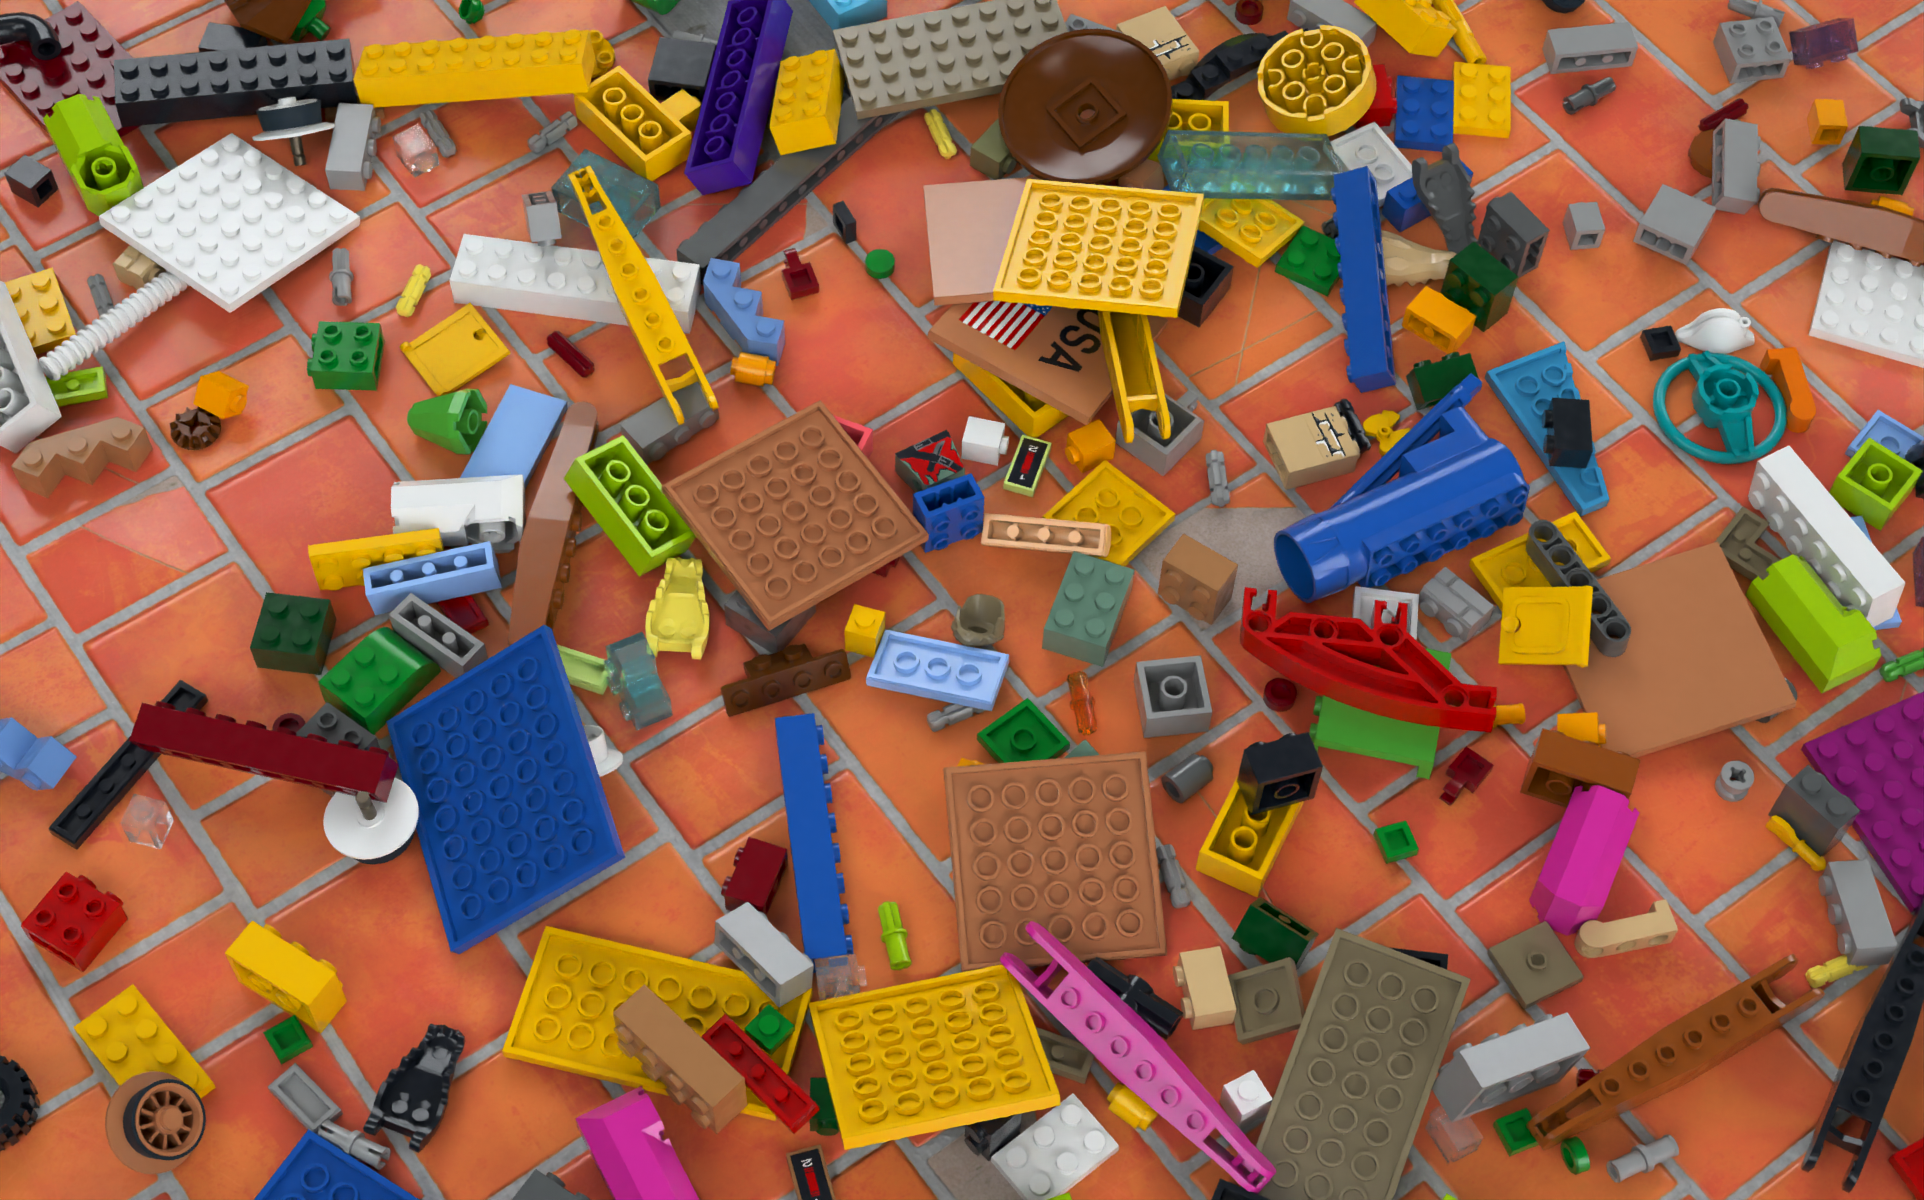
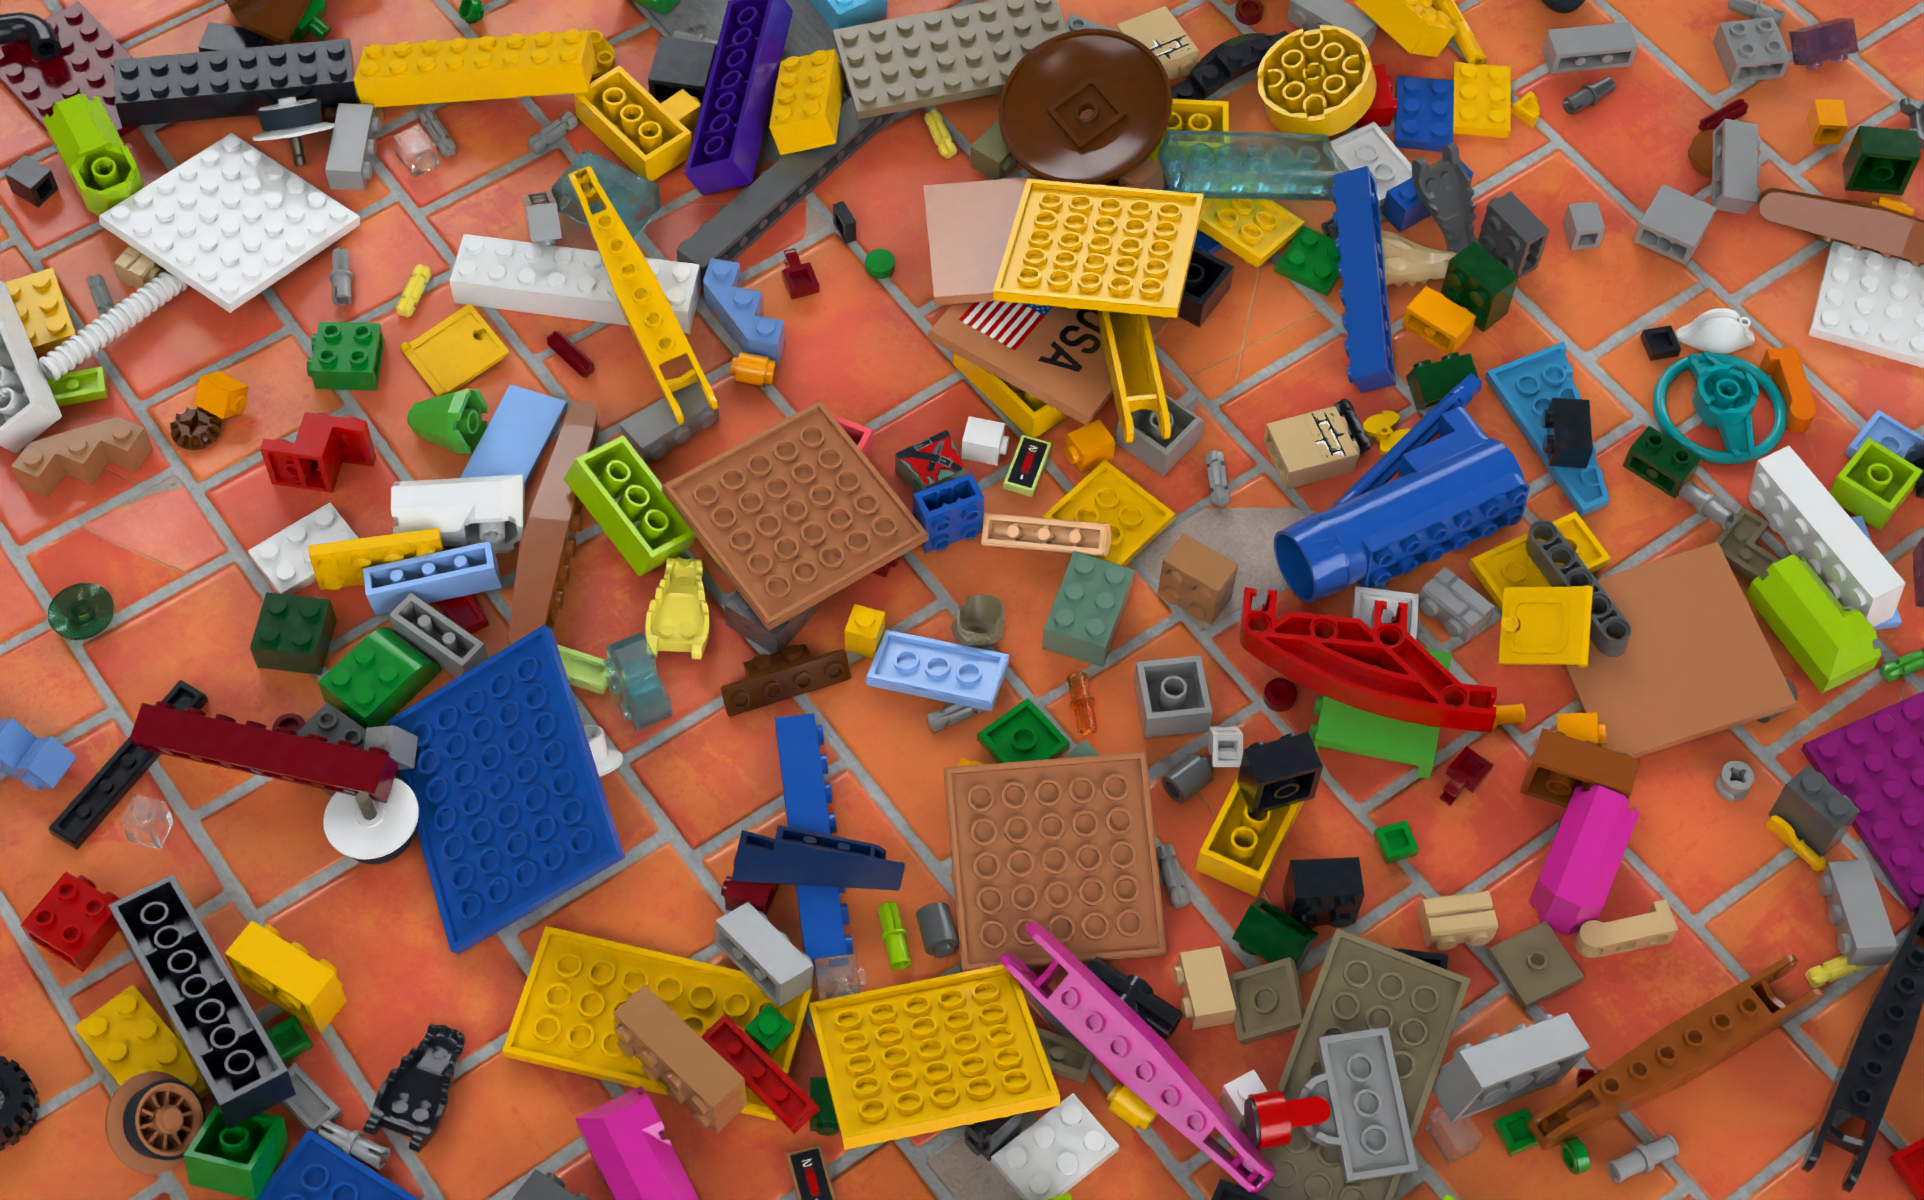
none -> clear green dish [48,583,115,640]
none -> black brick [108,874,296,1129]
none -> green brick [183,1105,289,1200]
none -> white plate [248,502,359,595]
none -> red bracket [260,412,376,493]
none -> light grey brick [364,725,418,770]
none -> dark blue wedge [732,825,905,891]
none -> dark grey brick [916,902,959,958]
none -> white leg [1208,726,1243,767]
none -> light grey plate [1244,1027,1418,1183]
none -> black brick [1282,857,1365,929]
none -> tan brick [1417,891,1498,951]
none -> yellow tile [1511,91,1540,128]
none -> dark green brick [1623,426,1702,499]
none -> light grey pin [1679,481,1738,530]

